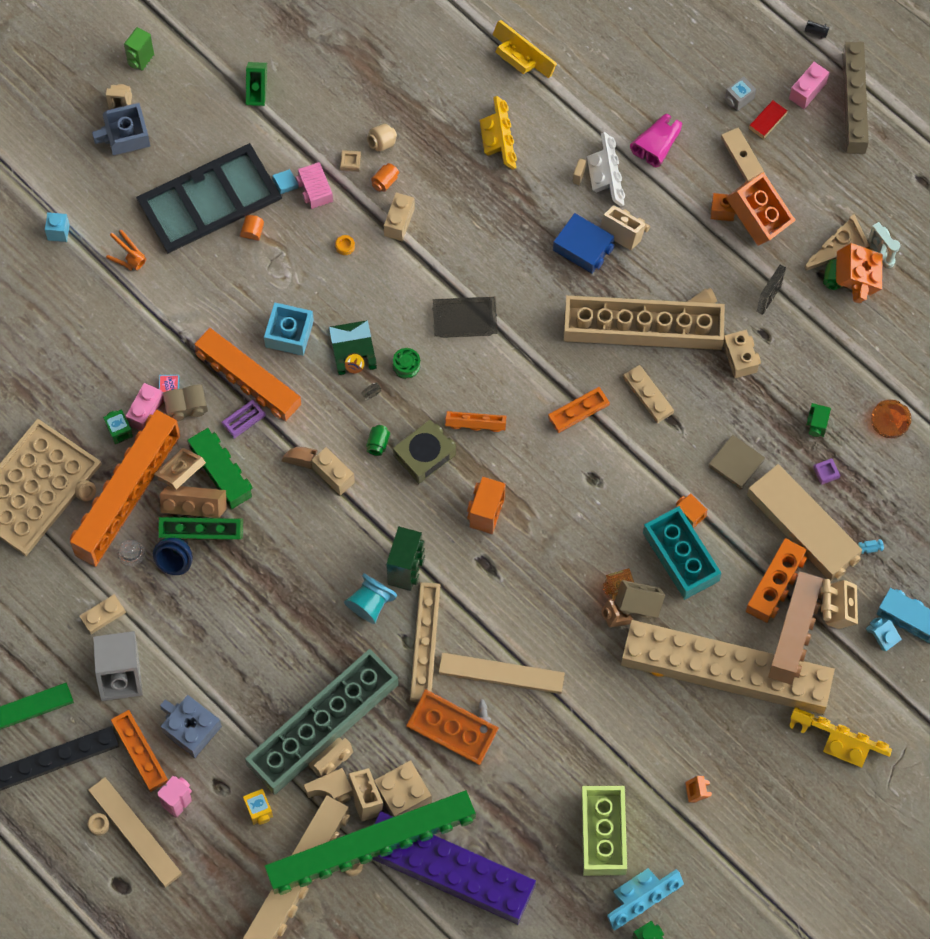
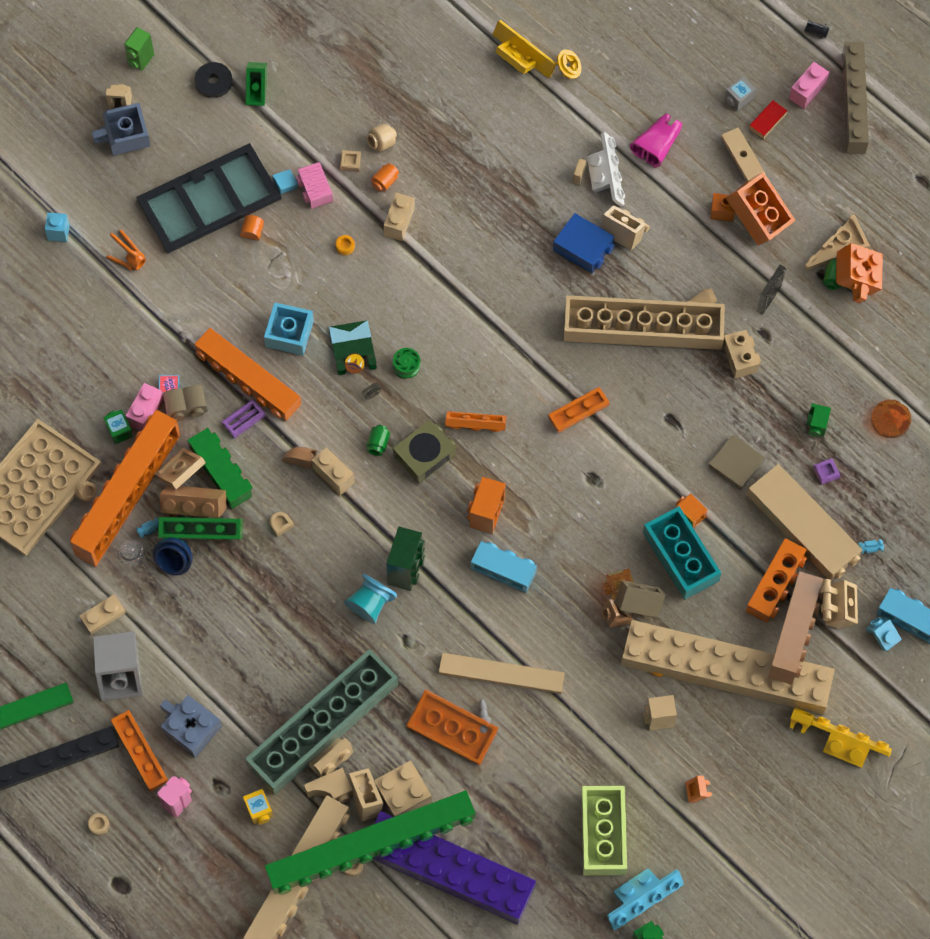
tan tile [89,777,182,888] -> none
tan tile [410,582,440,702] -> none
clear smoke piece [432,297,497,338] -> none
yellow bracket [479,96,517,170] -> none
tan plate [623,365,674,423] -> none
light aqua plate [868,222,900,268] -> none
none -> medium azure piece [136,518,159,538]
none -> black tile [194,62,233,98]
none -> tan tile [270,512,294,537]
none -> medium azure brick [471,541,537,593]
none -> yellow gear [555,50,581,80]
none -> tan brick [643,695,677,731]

